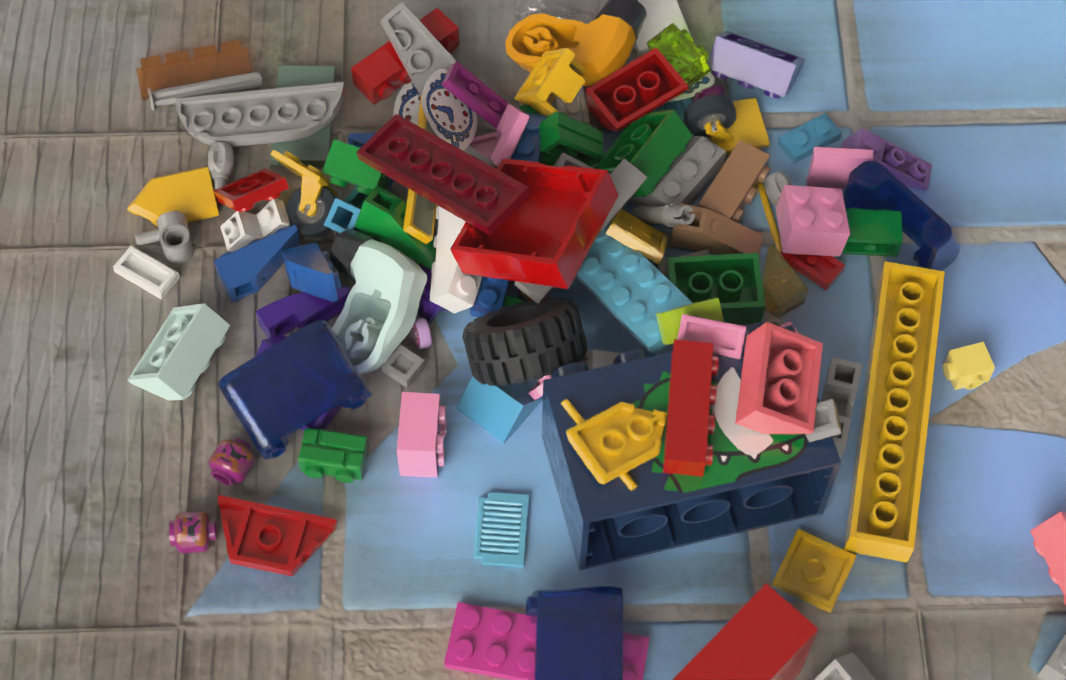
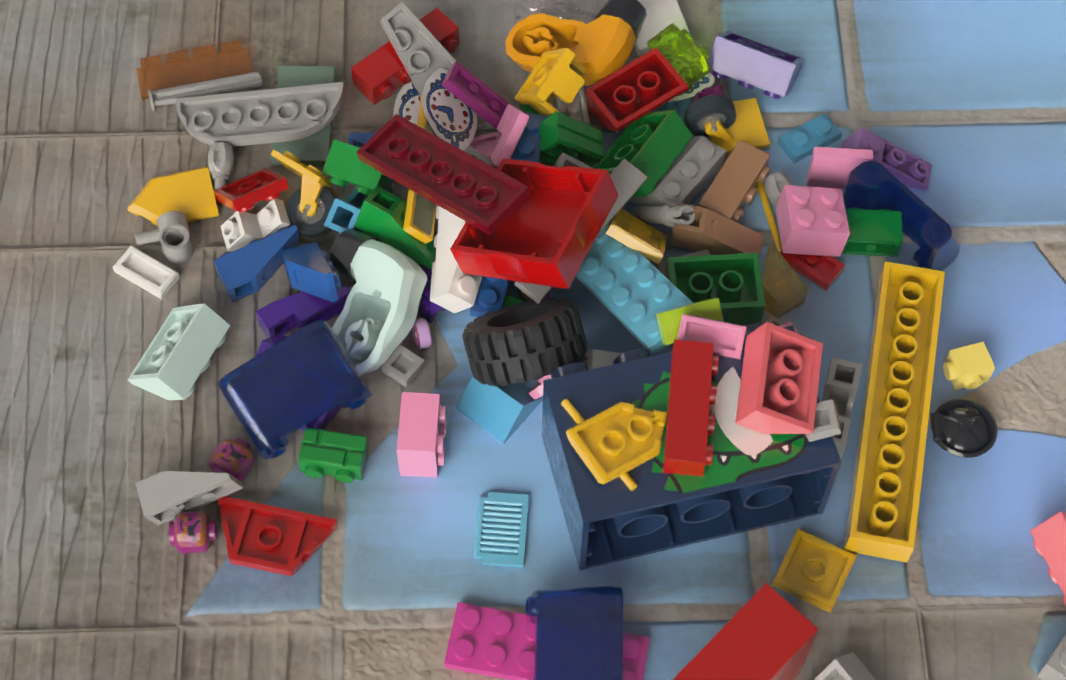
none -> light grey slope [135,471,243,526]
none -> black piece [930,398,997,458]

